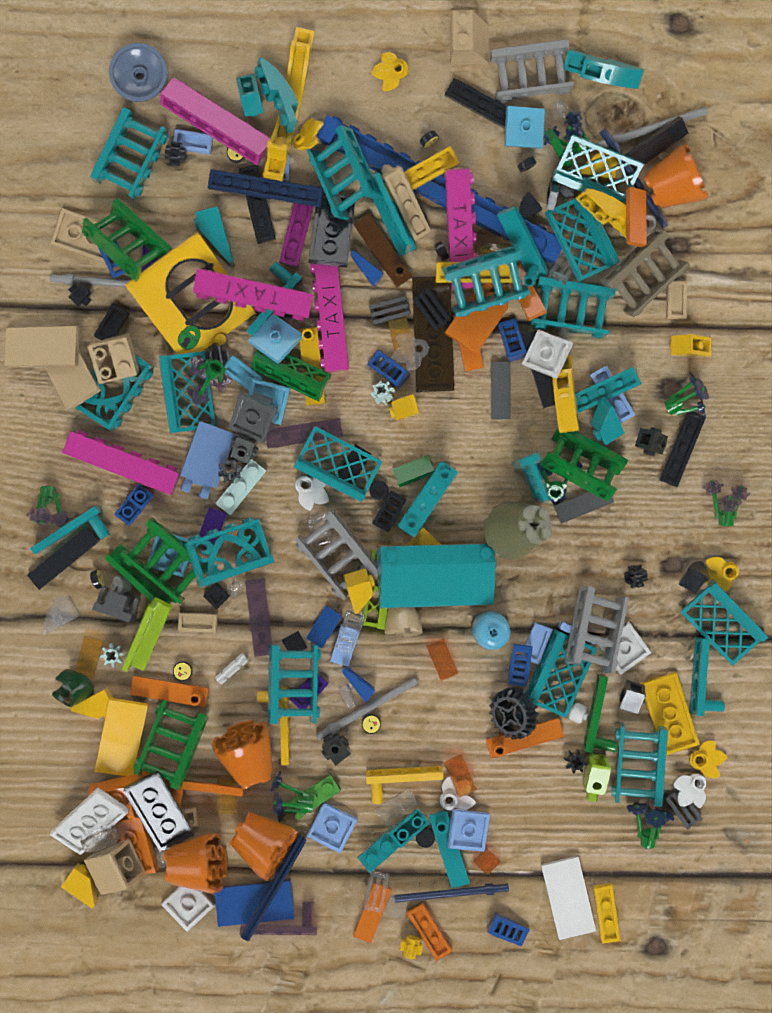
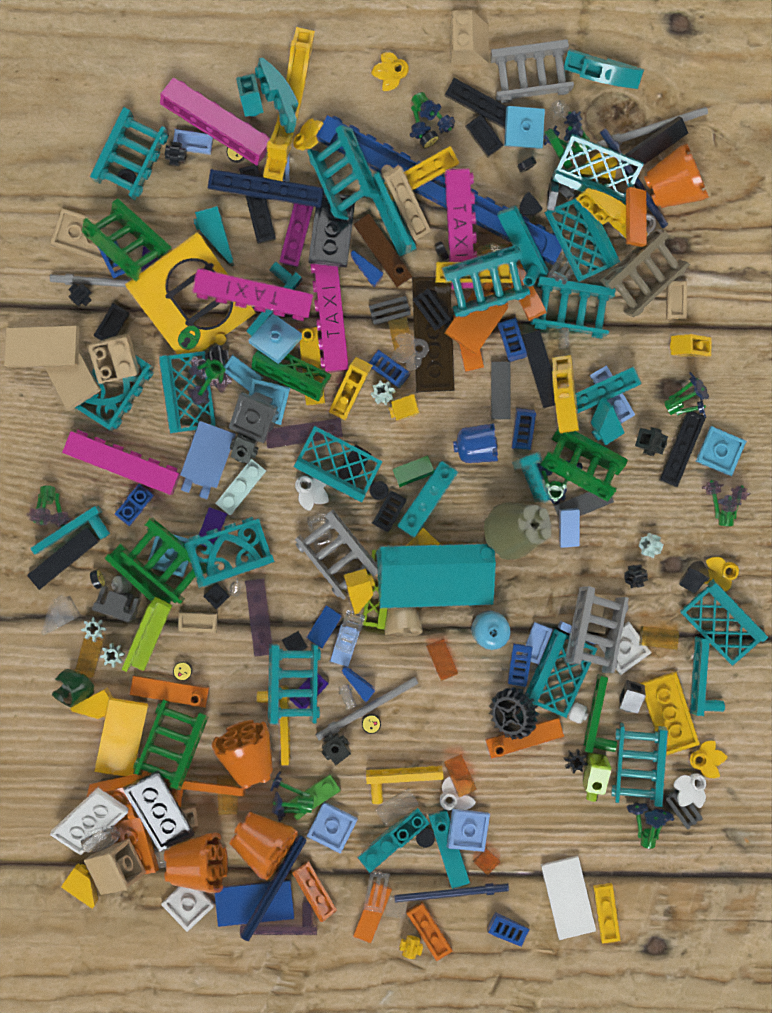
sand blue dish [109,43,168,102] -> none
white axle [215,653,248,684] -> none
black gear [218,459,242,483] -> none
white tile [522,329,573,379] -> none
none -> light aqua gear [81,617,107,642]
none -> black tile [117,169,137,189]
none -> orange tile [292,861,337,922]
none -> yellow slope [328,357,373,420]
none -> dark blue plant [409,92,456,139]
none -> blue cylinder [453,423,498,463]
none -> black tile [465,115,504,158]
none -> blue slope [512,408,536,450]
none -> light blue tile [559,508,580,548]
none -> light aqua gear [639,533,664,558]
none -> clear yellow tile [639,626,679,650]
none -> medium azure plate [695,426,746,476]

